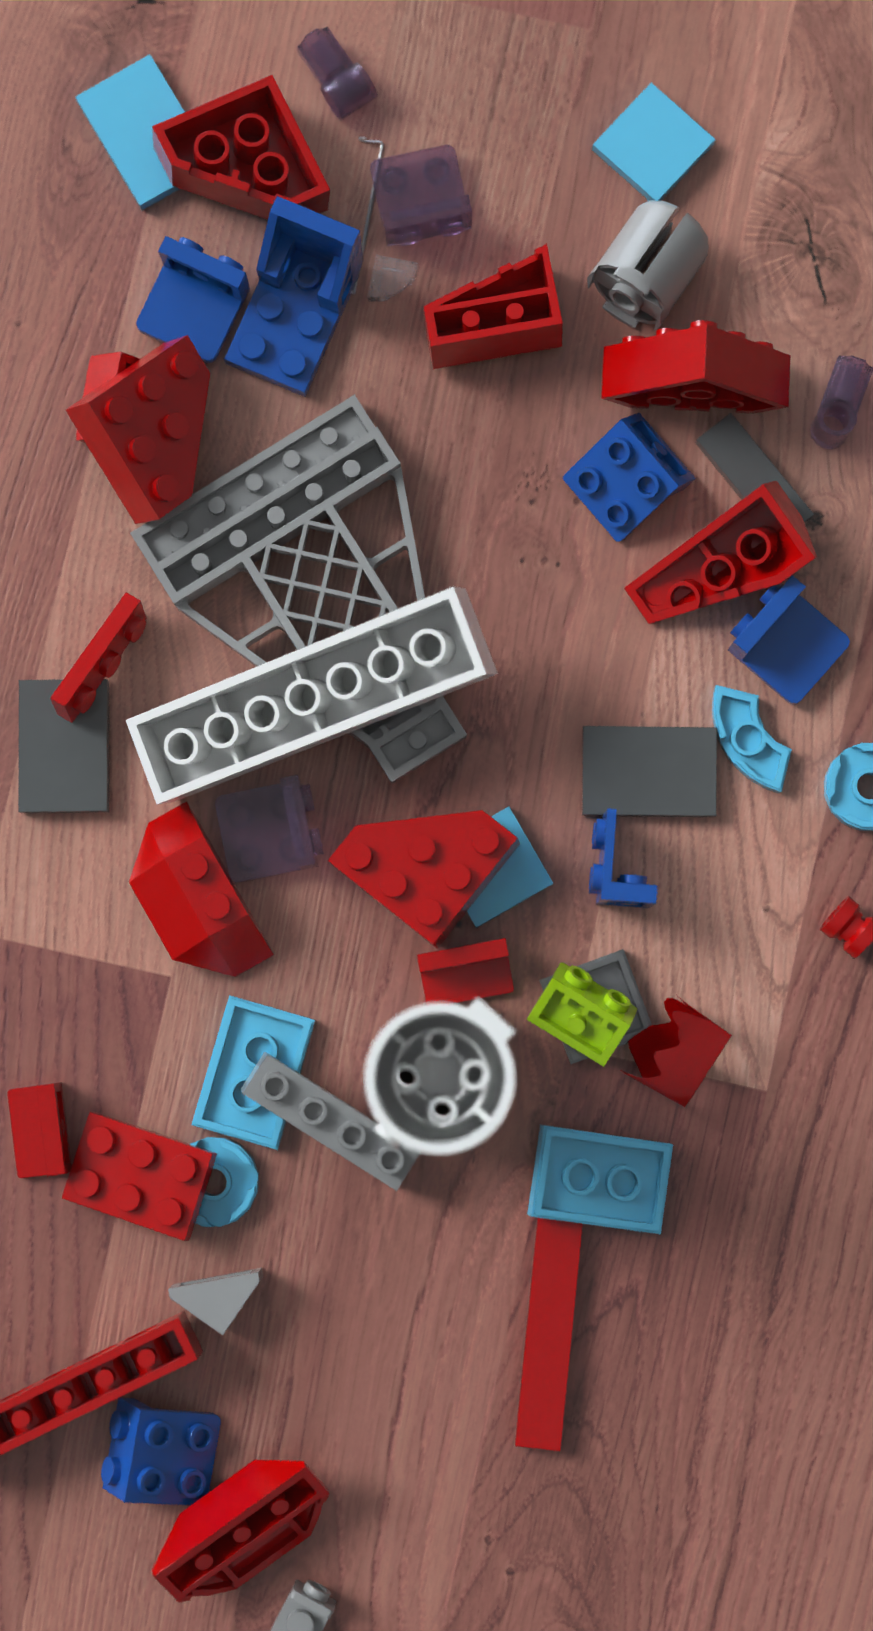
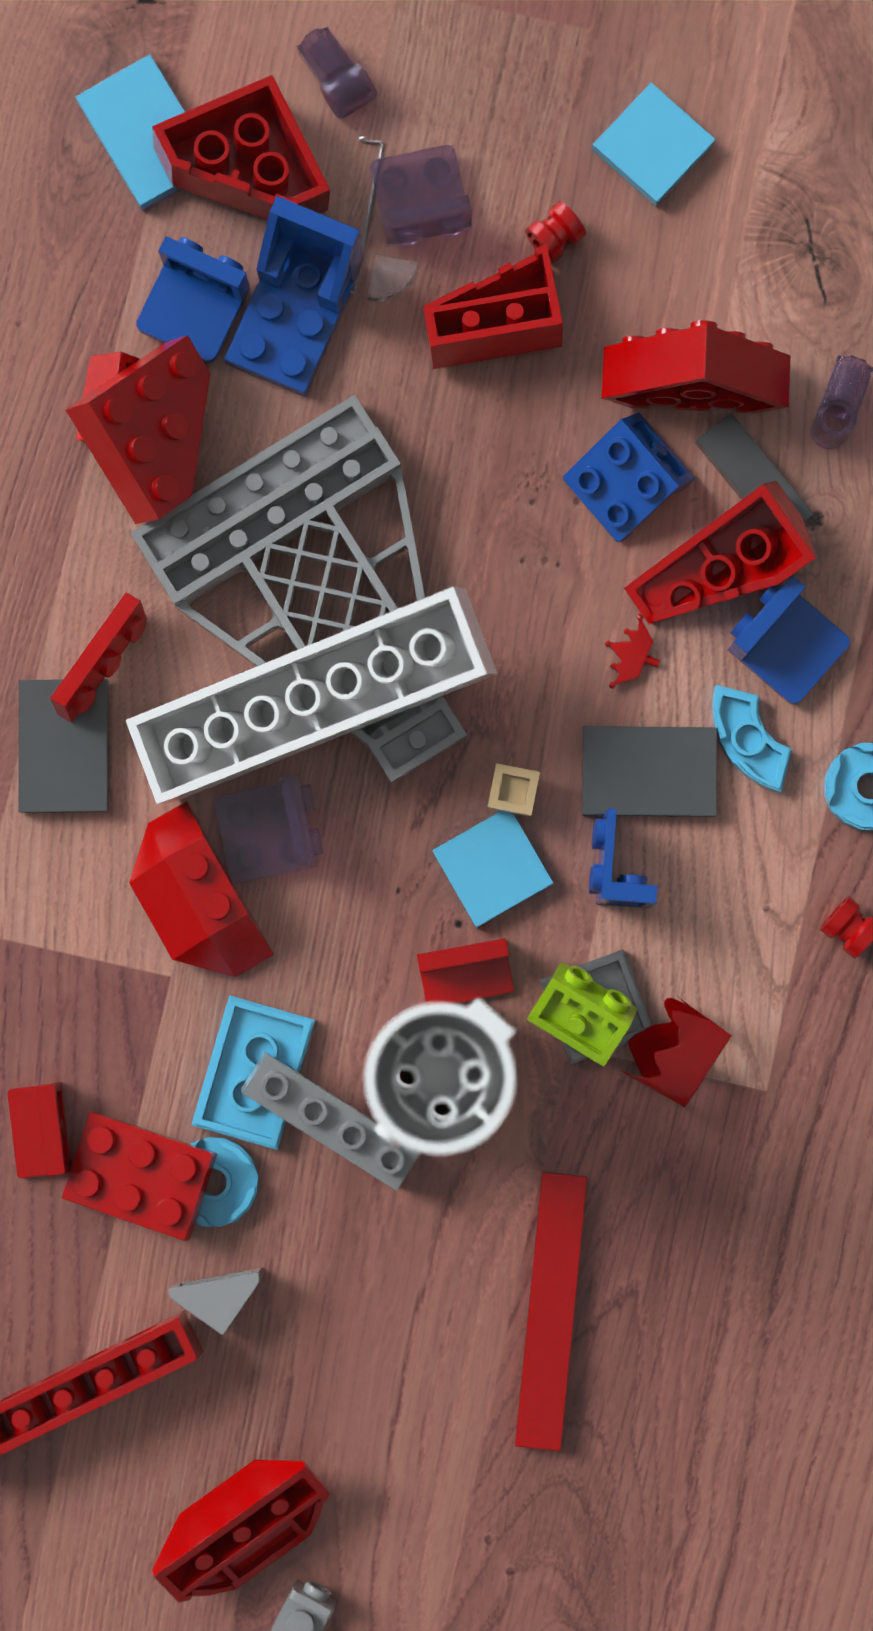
blue bracket [101,1397,221,1505] -> none
red brick [327,810,520,949] -> none
medium azure tile [527,1125,673,1234] -> none
light grey cylinder [587,200,709,331] -> none
none -> tan tile [487,763,540,817]
none -> red wheel [525,201,586,264]
none -> red piece [605,614,660,689]

